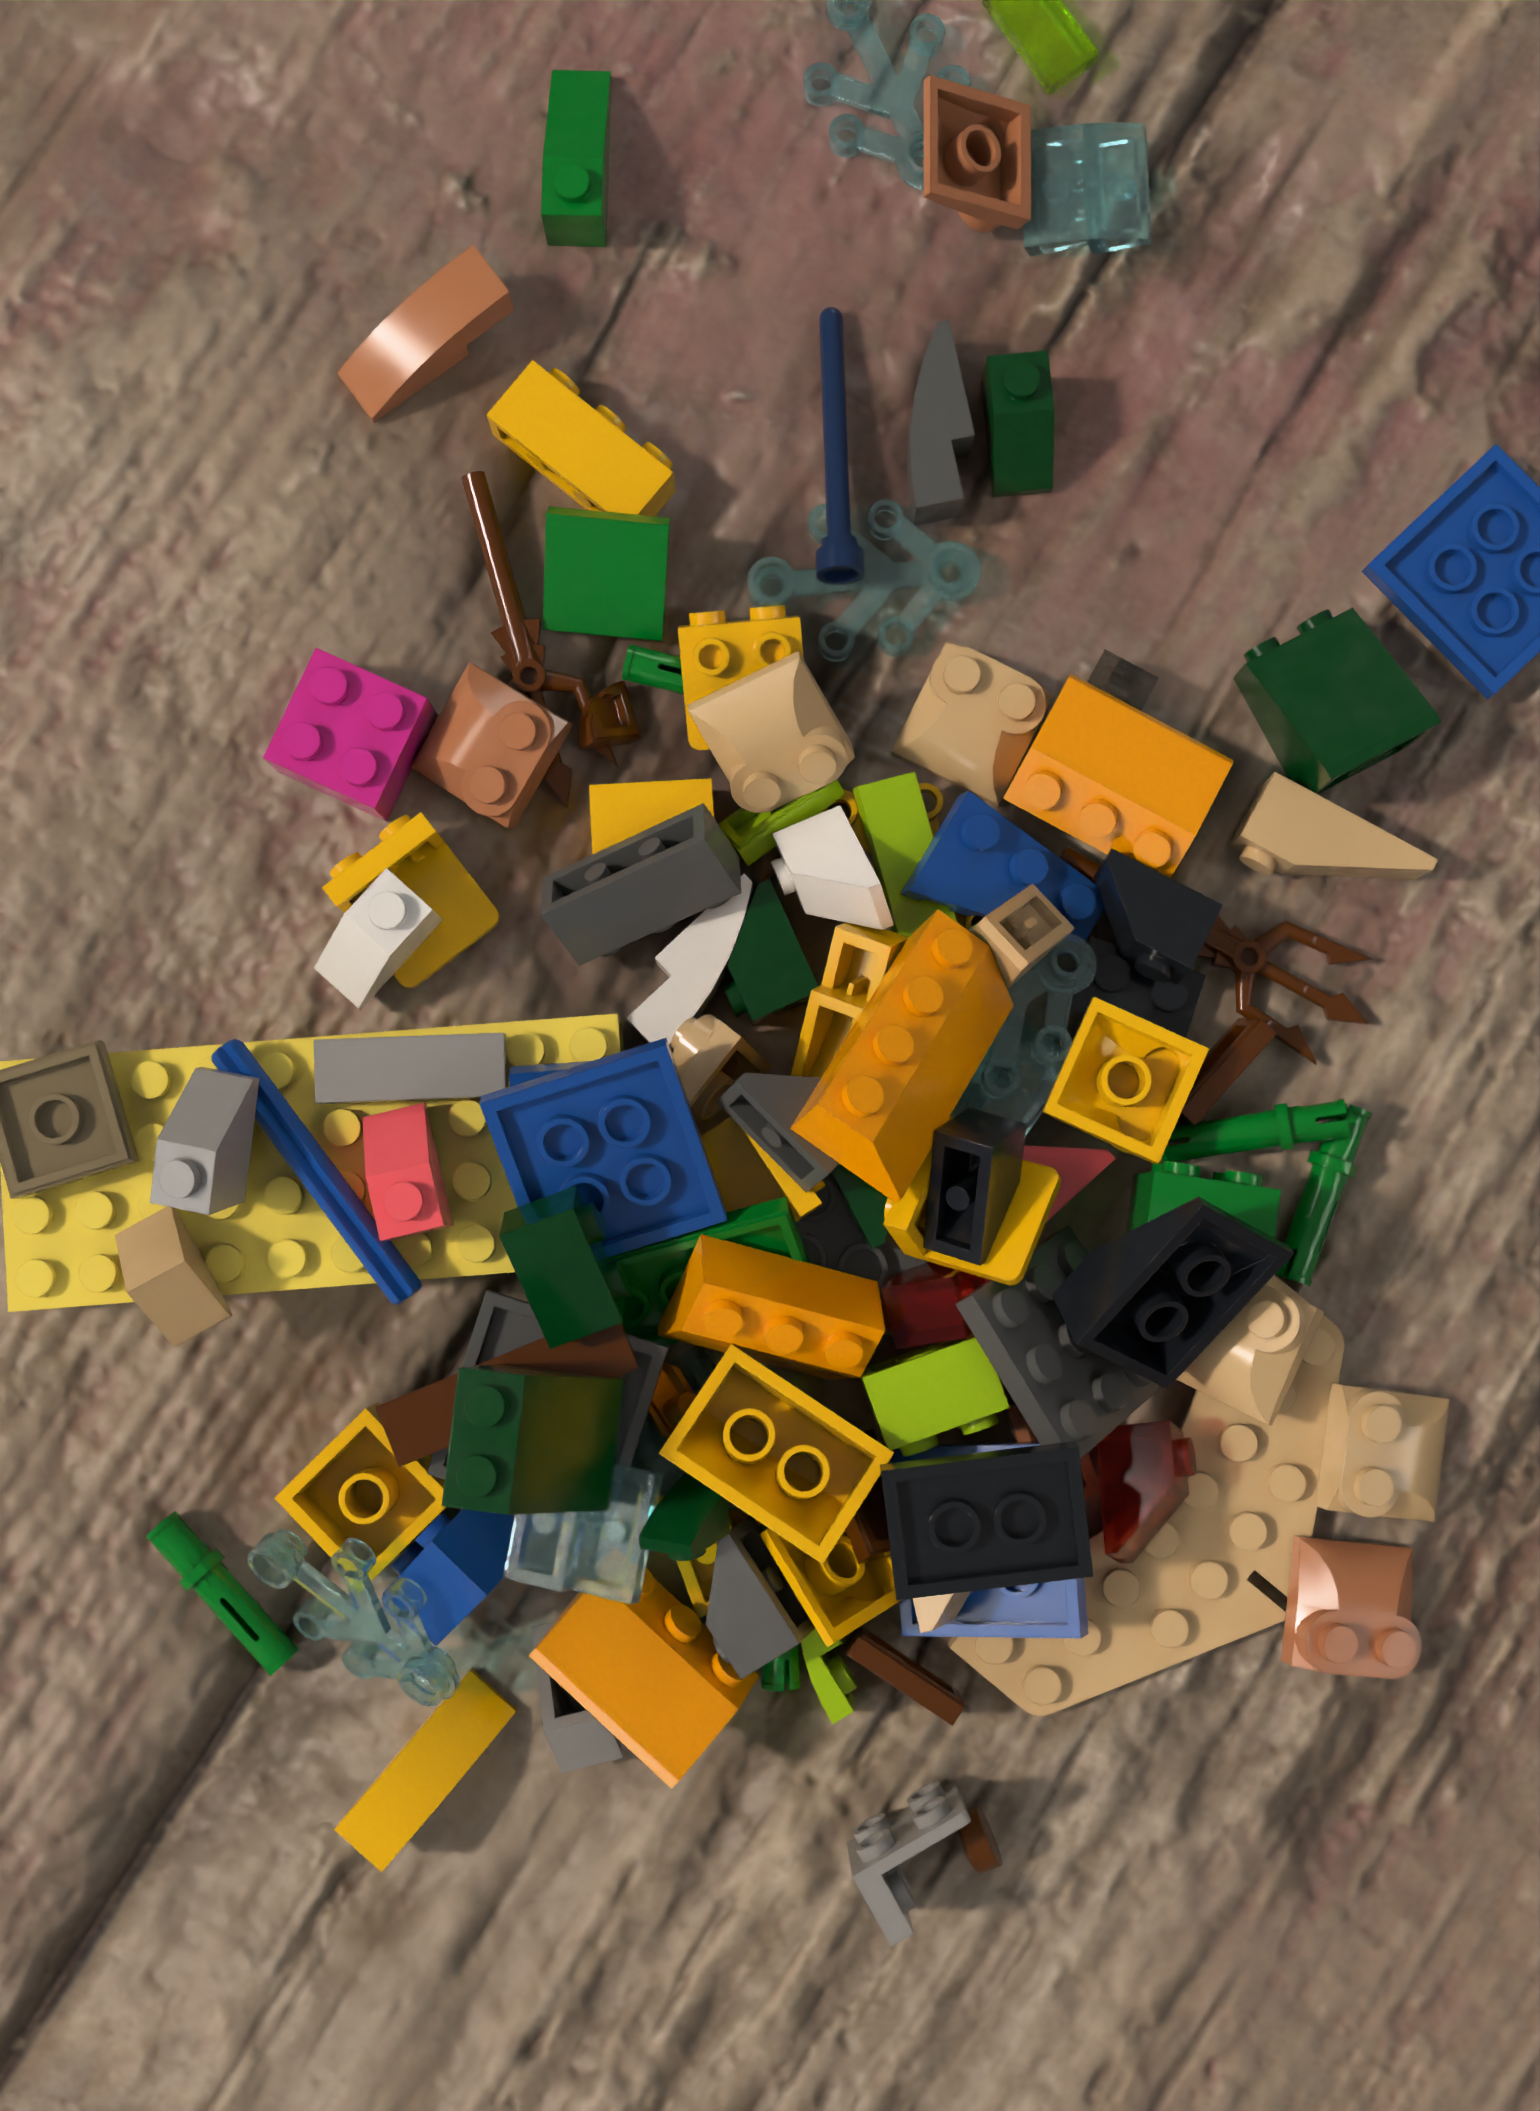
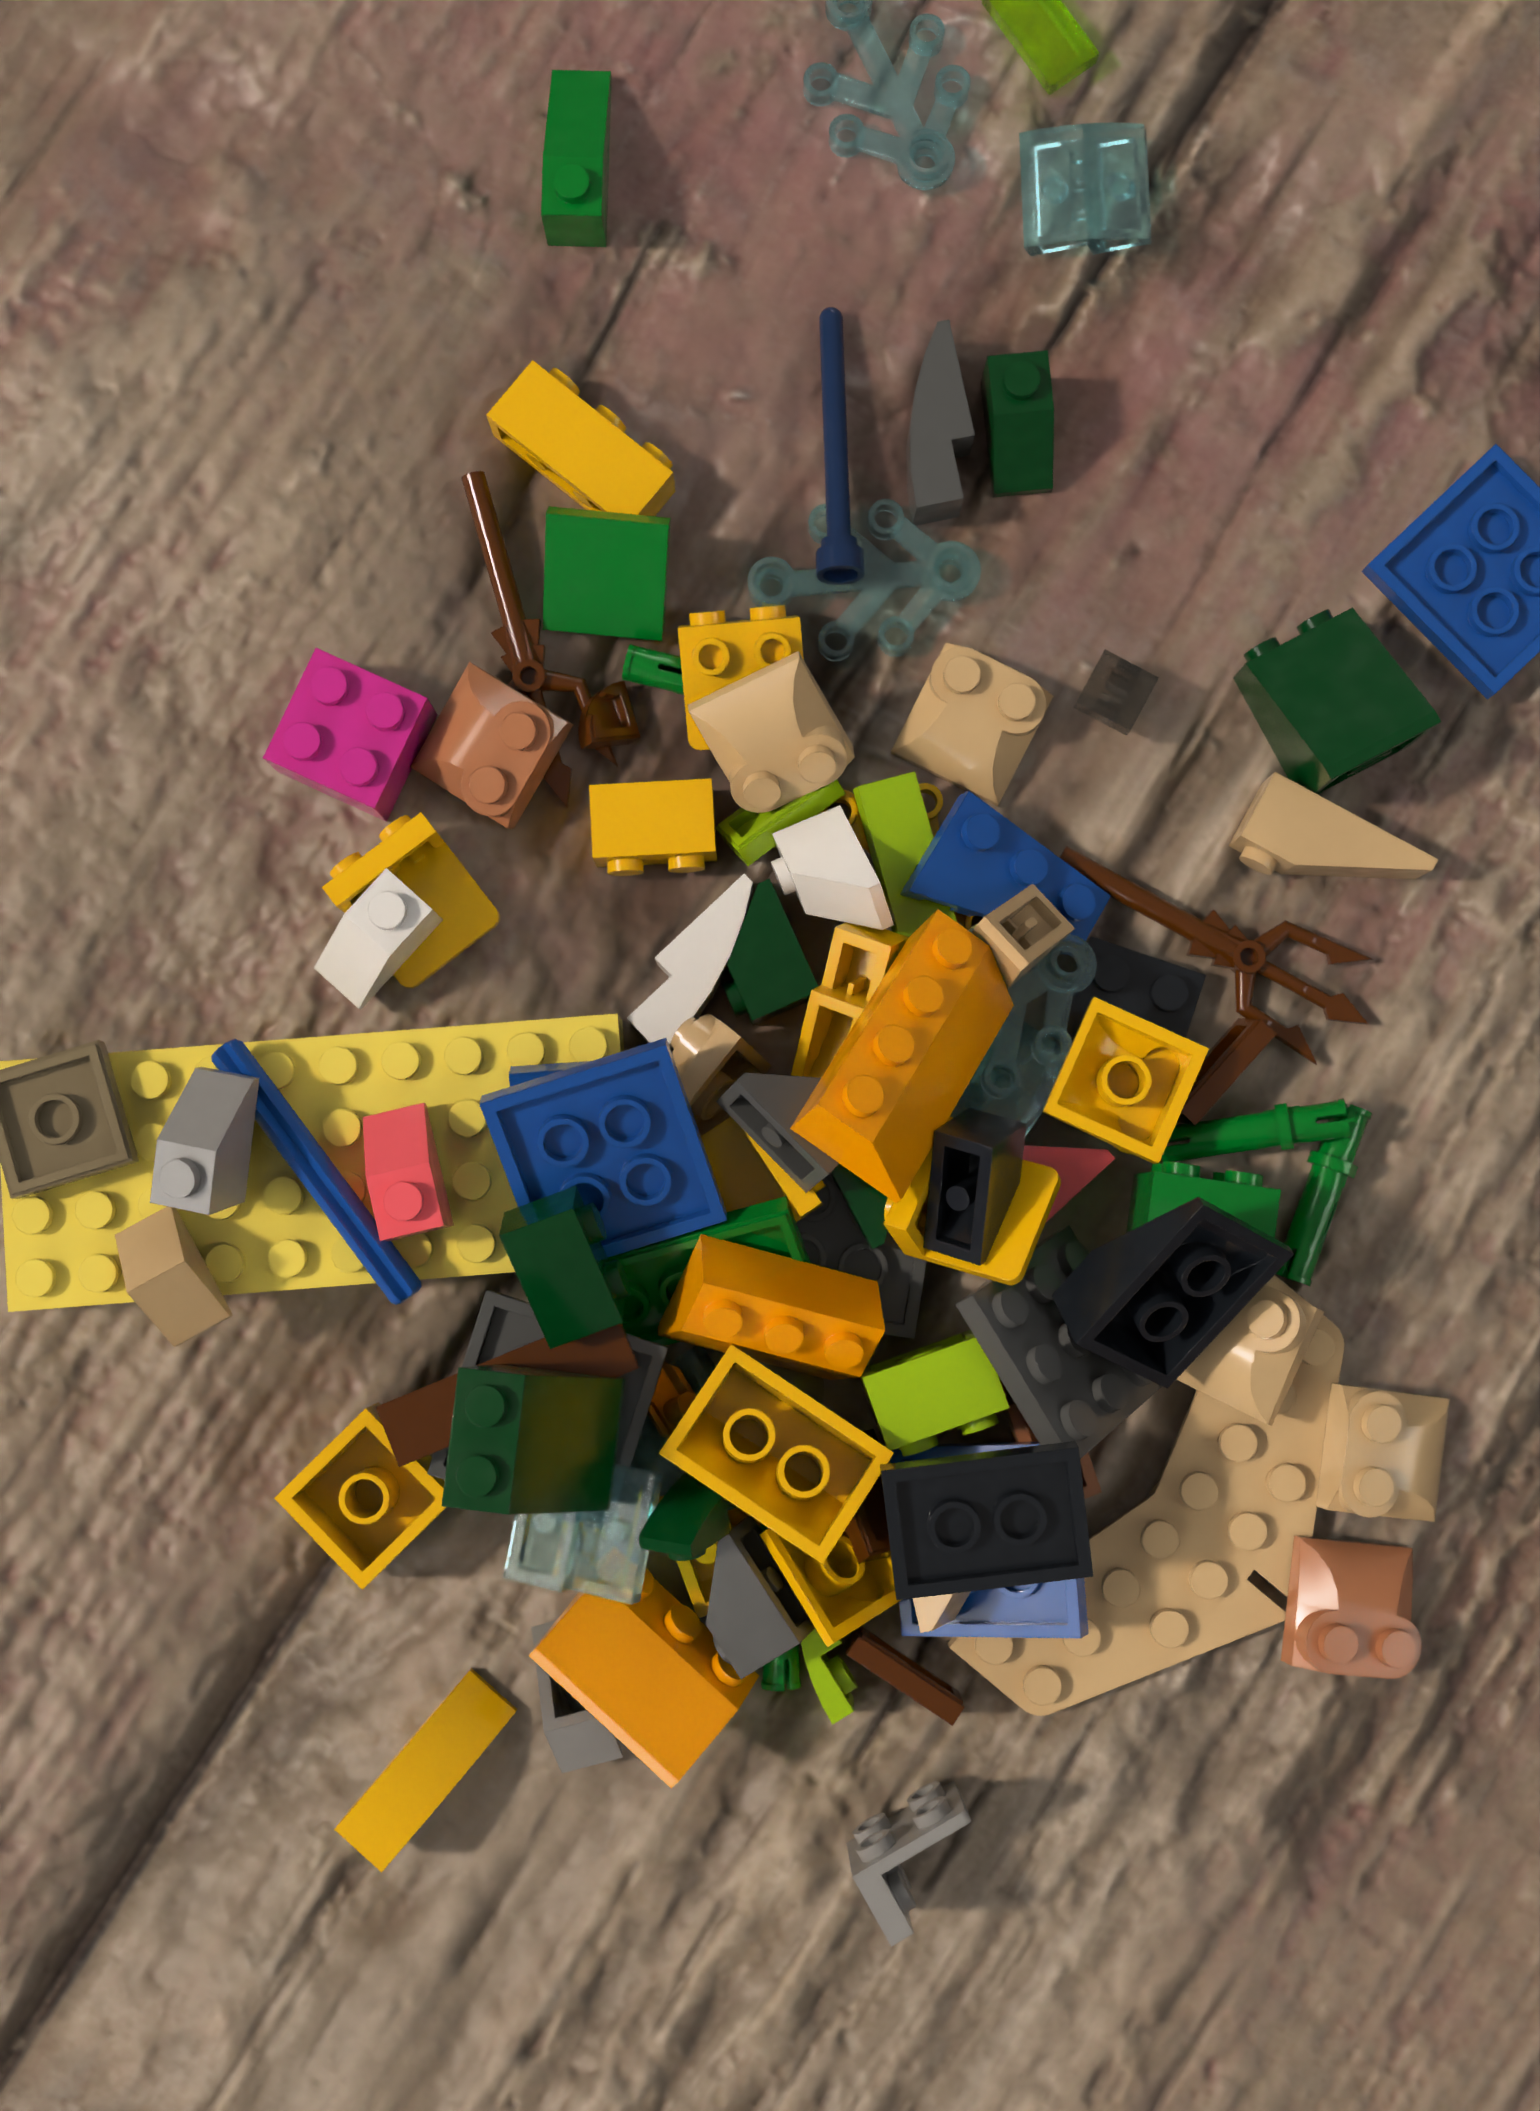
green pin [146,1511,299,1676] -> none
clear light blue plant [247,1529,460,1707] -> none
light grey tile [314,1033,508,1104] -> none
nougat slope [337,244,514,423] -> none
blue brick [383,1509,559,1646] -> none
dark grey brick [541,803,741,966] -> none
clear red slope [880,1262,989,1349] -> none
nougat slope [924,75,1031,233] -> none
reddish brown tile [957,1804,1002,1874] -> none
light orange slope [1003,674,1234,878] -> none
black slope [1093,848,1223,984] -> none
clear red slope [1097,1420,1196,1564] -> none

